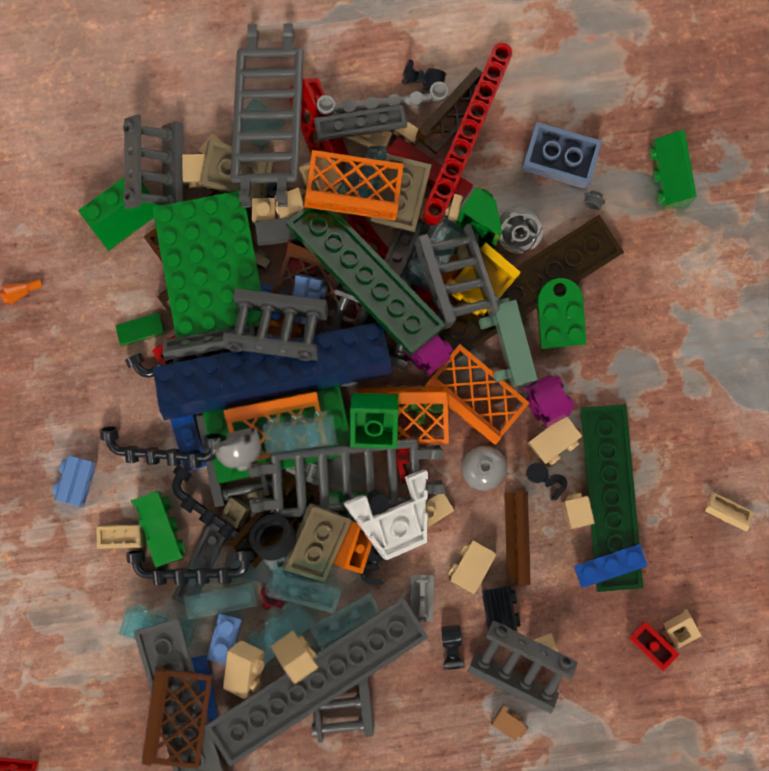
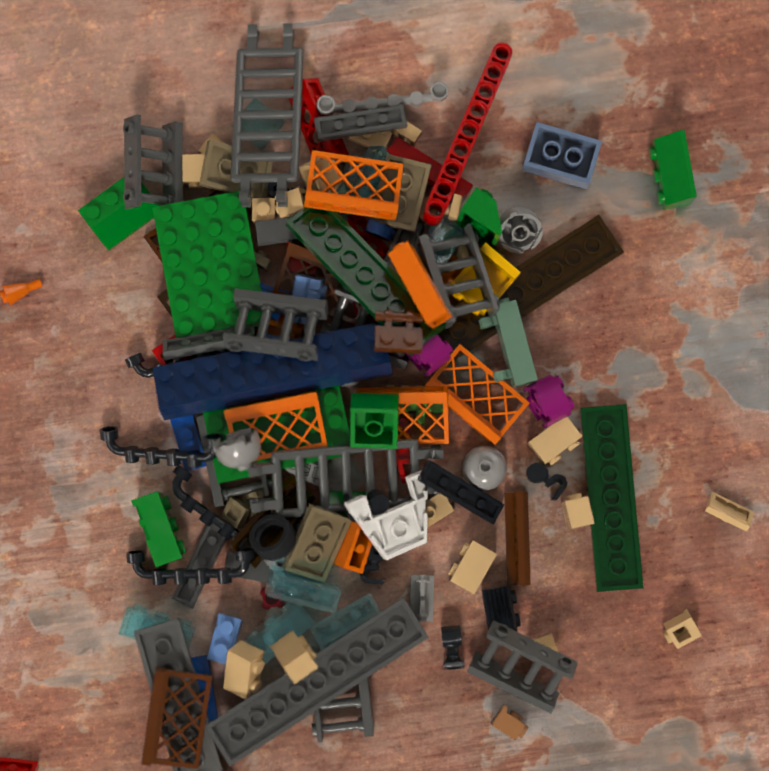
medium blue brick [53,455,97,508] -> none
tan plate [96,524,143,549] -> none
green slope [115,312,166,347] -> none
clear light blue brick [183,581,257,620] -> none
clear light blue brick [262,411,337,453] -> none
black leg [401,59,447,91] -> none
dark brown fence [415,67,489,155] -> none
green plate [536,278,586,349] -> none
blue plate [574,544,648,588] -> none
dark grey plate [583,190,605,210] -> none
red brick [626,621,680,672] -> none
none -> dark blue beam [365,220,396,242]
none -> reddish brown plate [374,309,423,354]
none -> orange brick [388,241,453,329]
none -> black tile [417,460,505,525]

